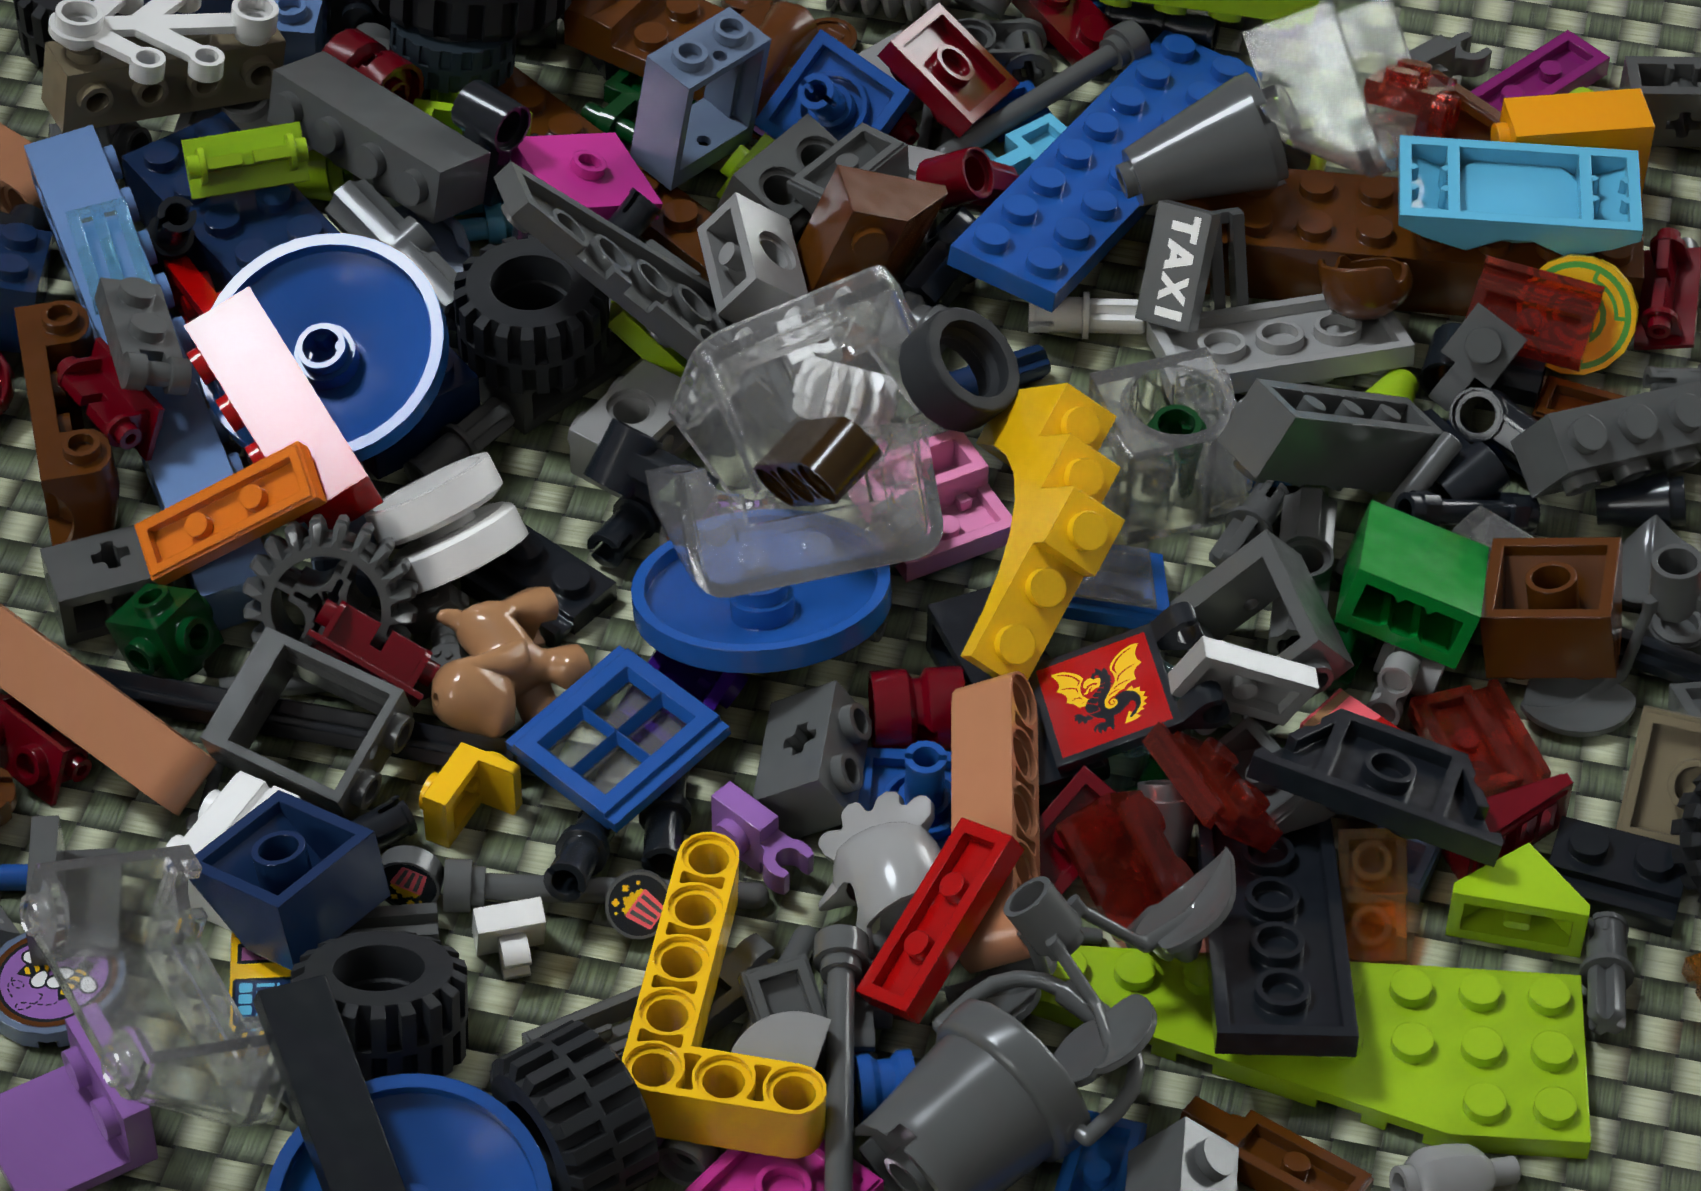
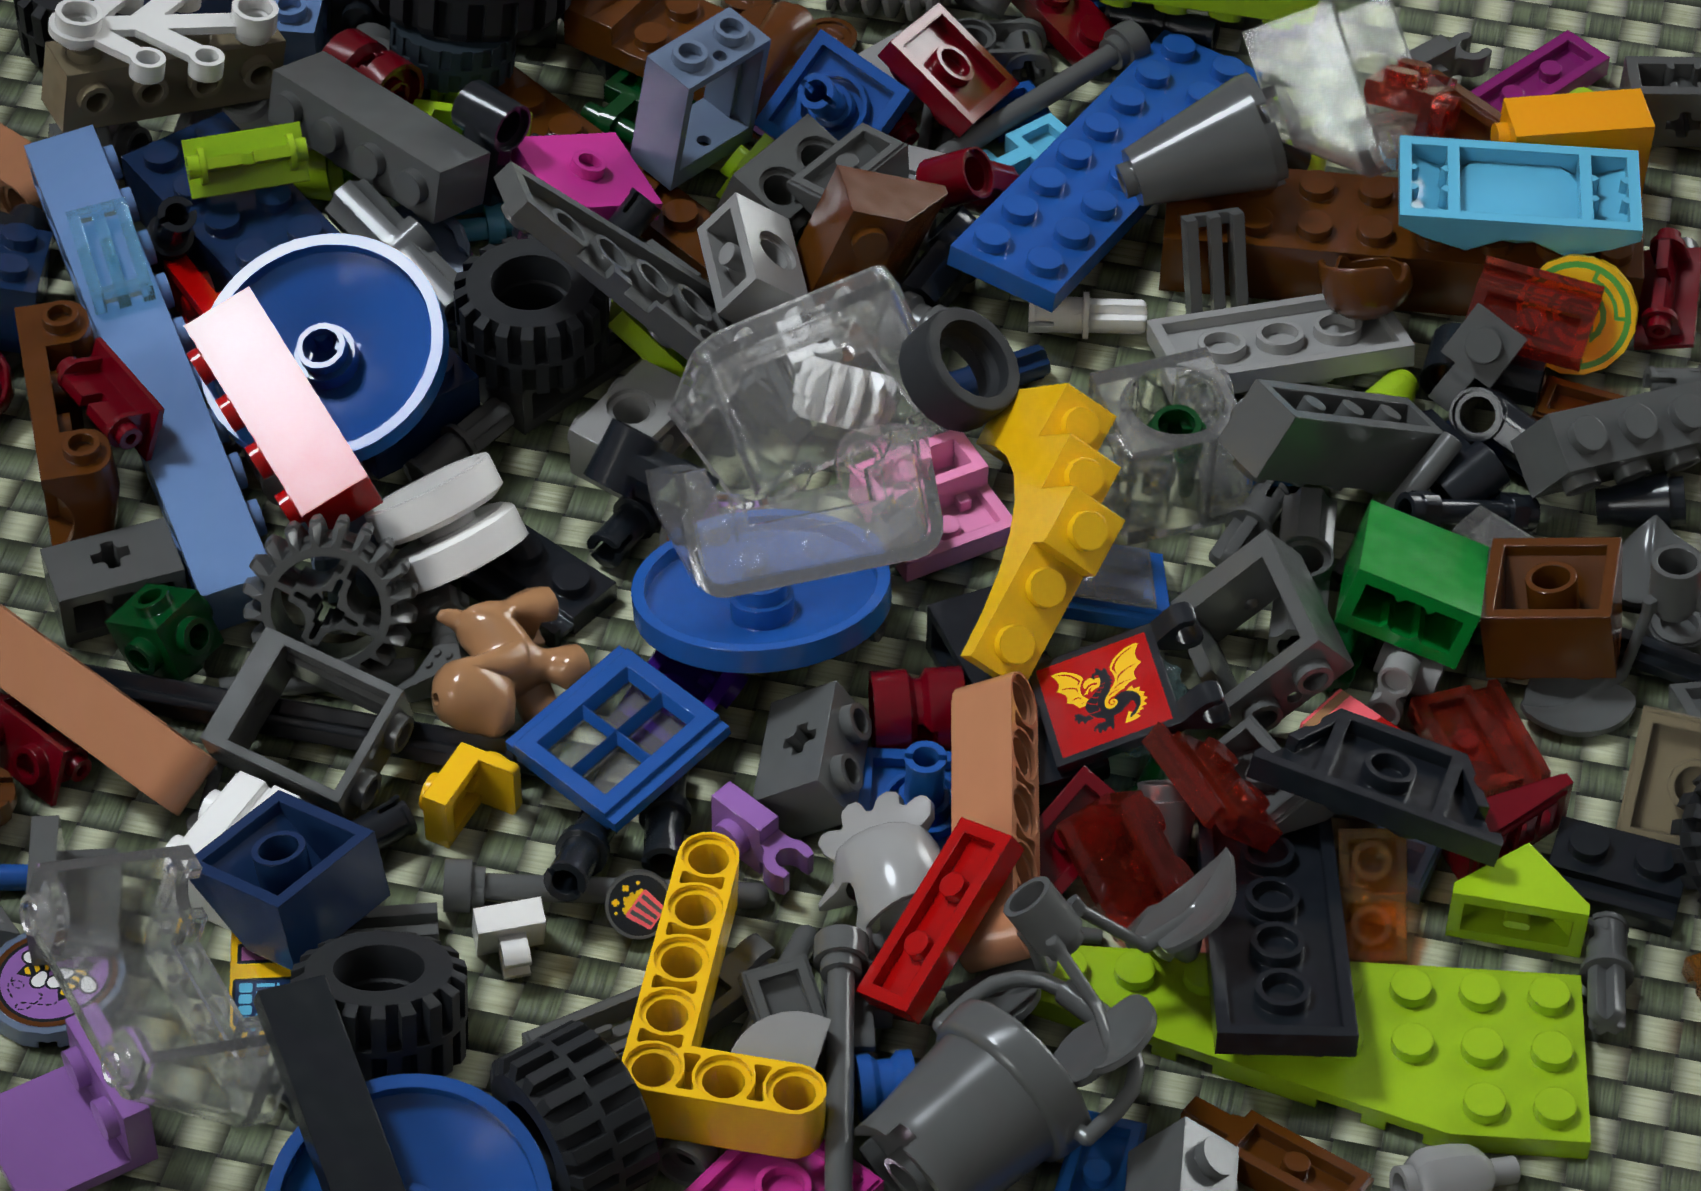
dark grey plate [94,277,192,396] -> none
orange tile [134,441,327,585] -> none
dark red hinge [302,599,441,707] -> none
tile [381,845,444,905] -> none
dark brown beam [753,416,882,507] -> none
dark grey tile [1135,200,1221,333] -> none
light grey plate [1168,636,1319,735] -> none

